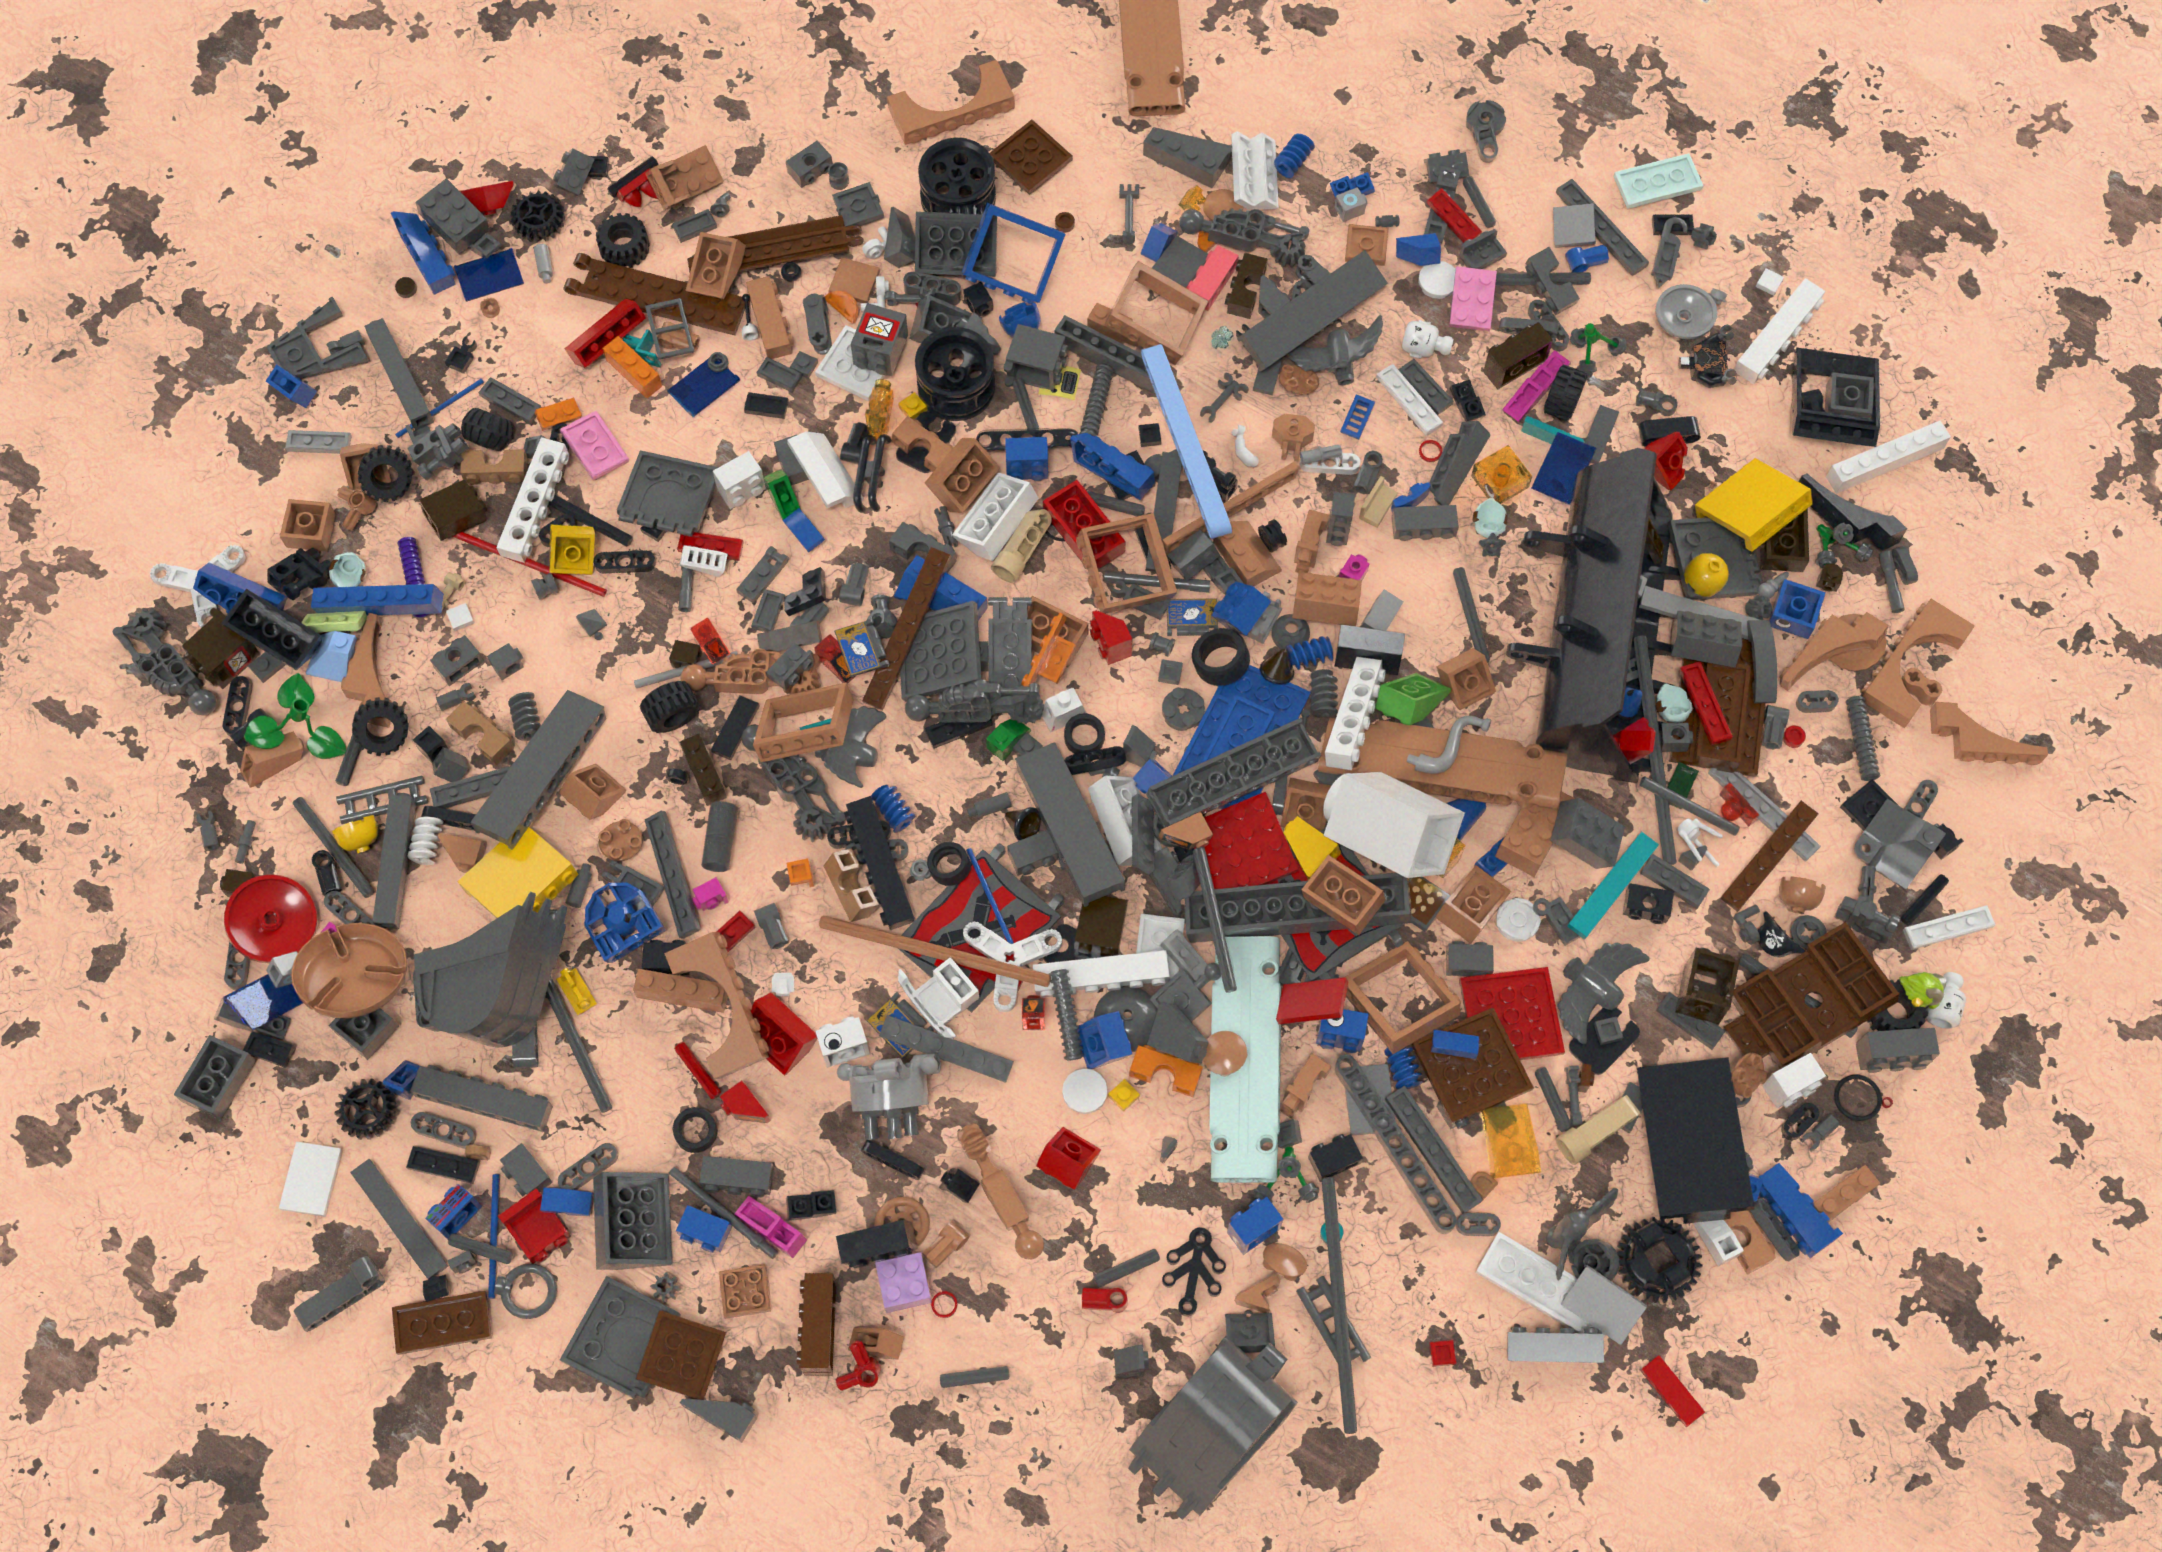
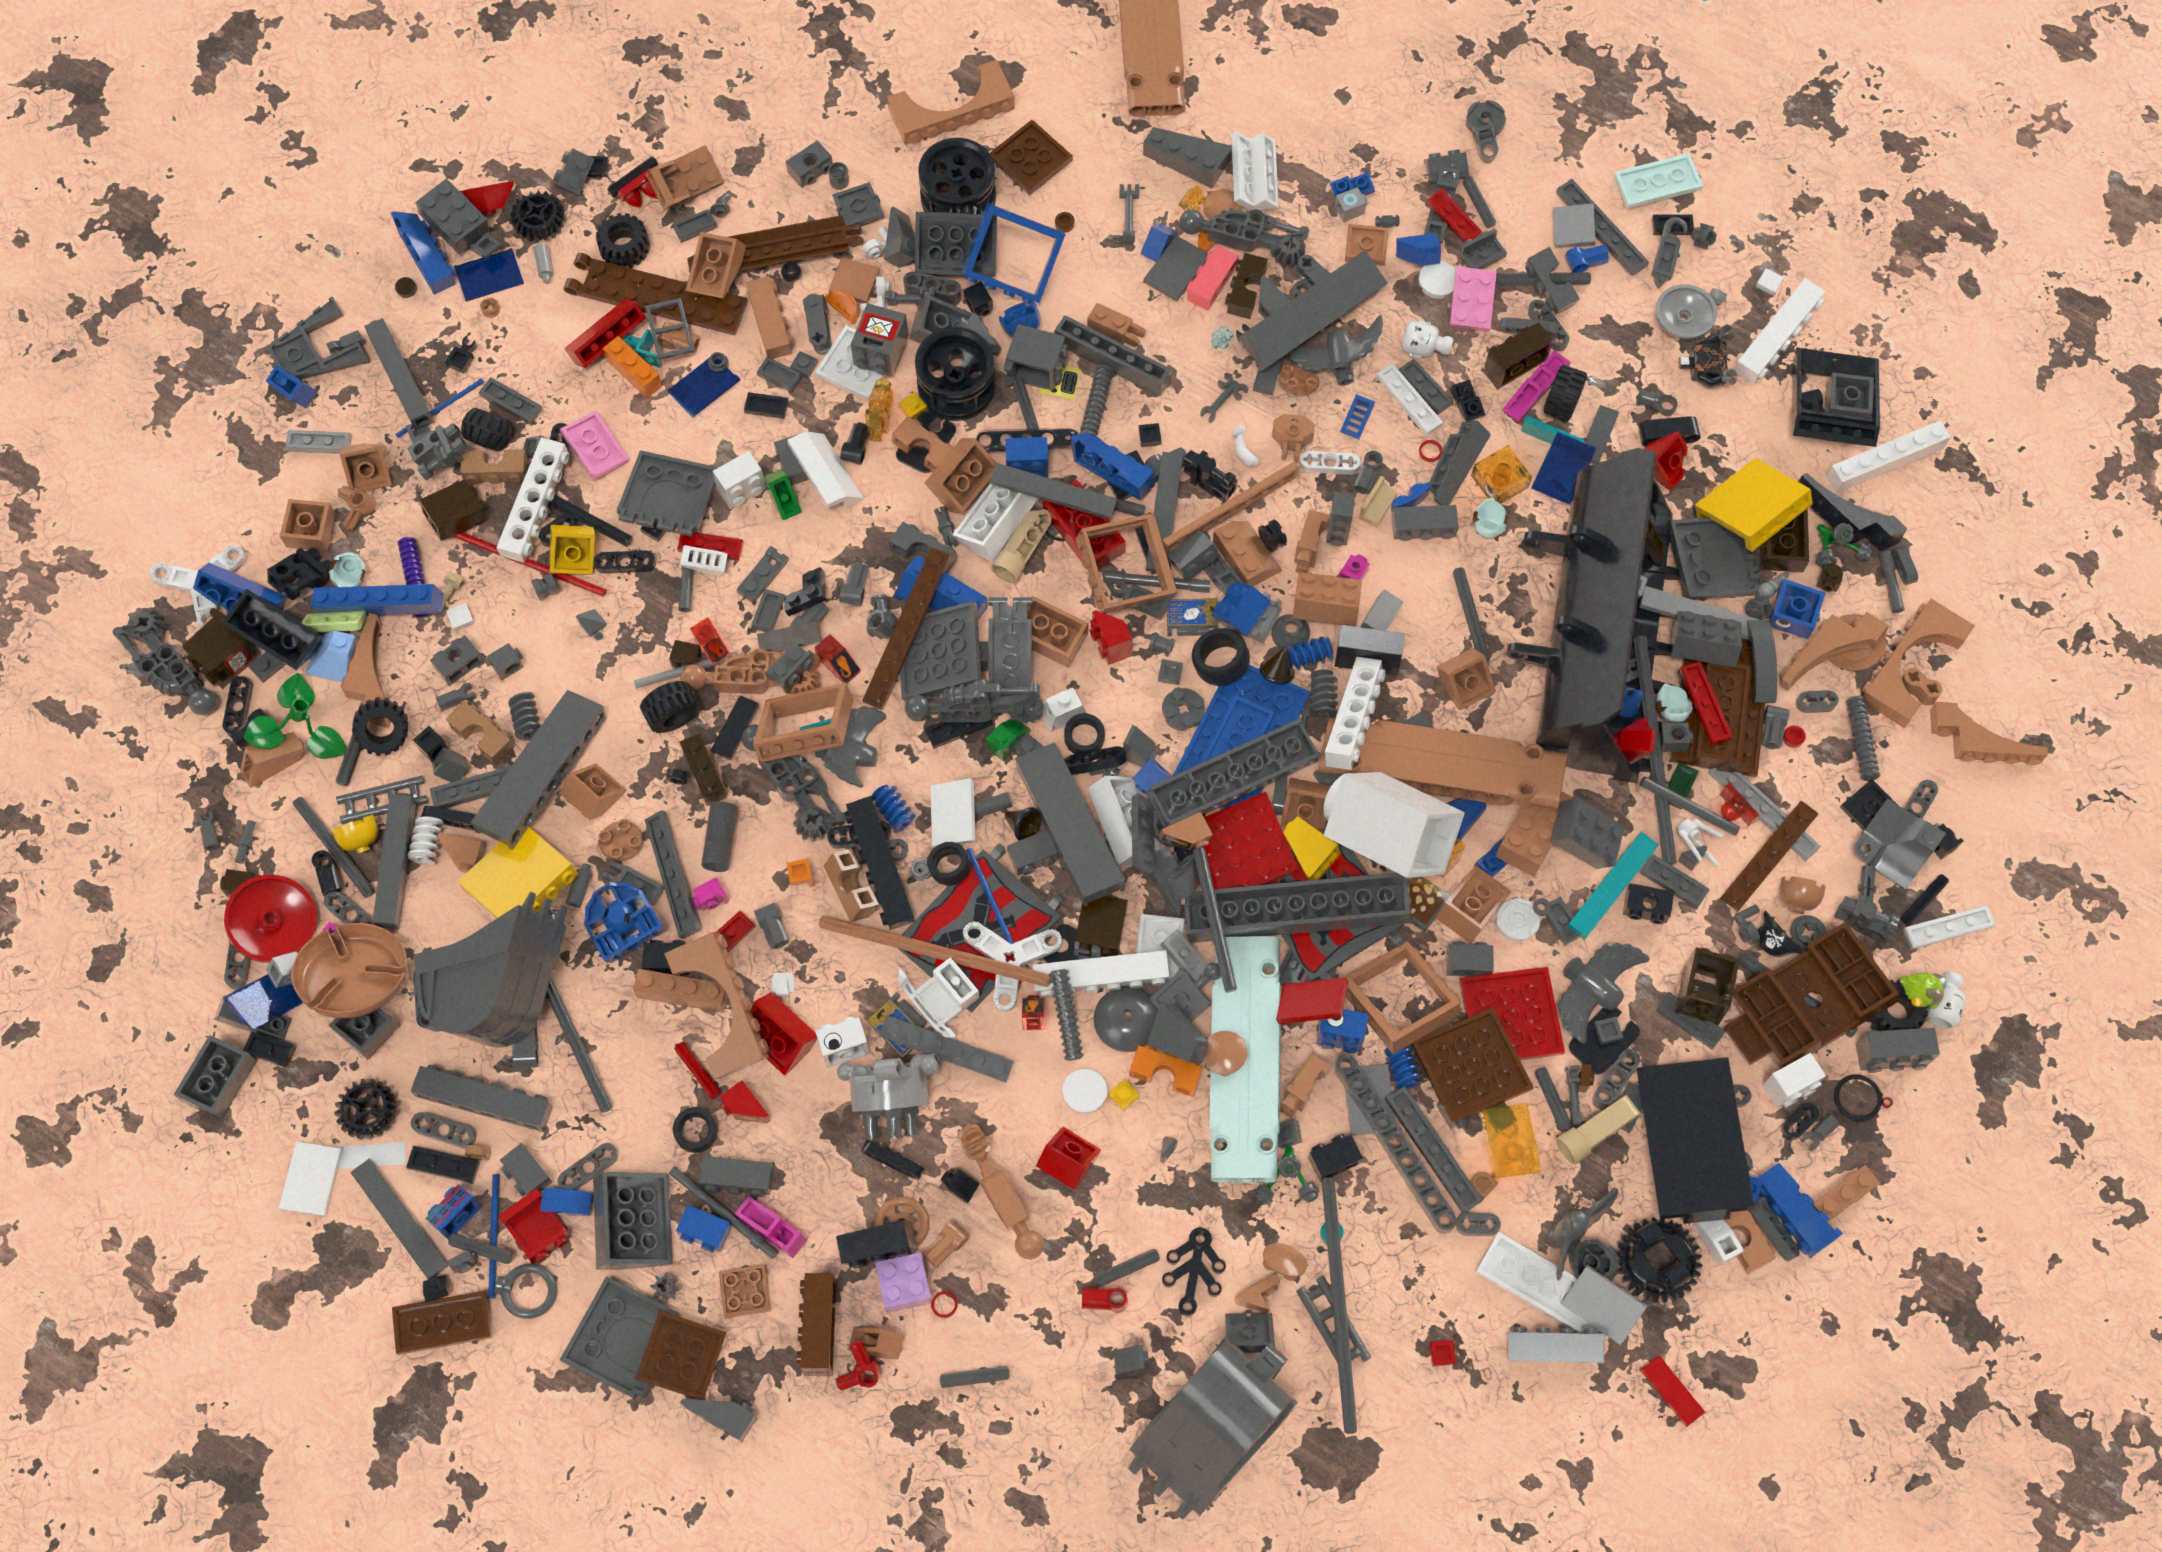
dark grey beam [293,1256,385,1332] -> none
black tyre [358,445,413,502] -> none
blue slope [383,1060,420,1100] -> none
orange plate [535,397,582,431] -> none
yellow hinge [556,968,597,1016] -> none
white hinge [742,294,758,341] -> none
blue slope [782,508,825,553] -> none
black slope [786,1190,836,1221] -> none
piece [834,619,890,677] -> none
black piece [853,434,891,513] -> none
orange bracket [1021,612,1077,686] -> none
blue slope [1077,1011,1132,1069] -> none
nougat window [1104,261,1208,365] -> none
light blue beam [1141,344,1232,539] -> none
blue brick [1227,1197,1284,1255] -> none
blue piece [1274,133,1315,178] -> none
light grey axle [1300,444,1342,465] -> none
nougat brick [1301,855,1386,935] -> none
bright green slope [1375,673,1451,725] -> none
light grey animal [1406,716,1491,774] -> none
blue slope [1431,1030,1479,1059] -> none
dark grey plate [1479,533,1506,557] -> none
plant [1570,323,1627,376] -> none
yellow cylinder [1684,553,1729,597] -> none
nougat dish [1731,1053,1768,1098] -> none
none -> white sticker [336,1142,406,1169]
none -> white tile [930,778,975,848]
none -> dark grey tile [990,463,1117,520]
none -> dark grey beam [1592,1049,1640,1110]

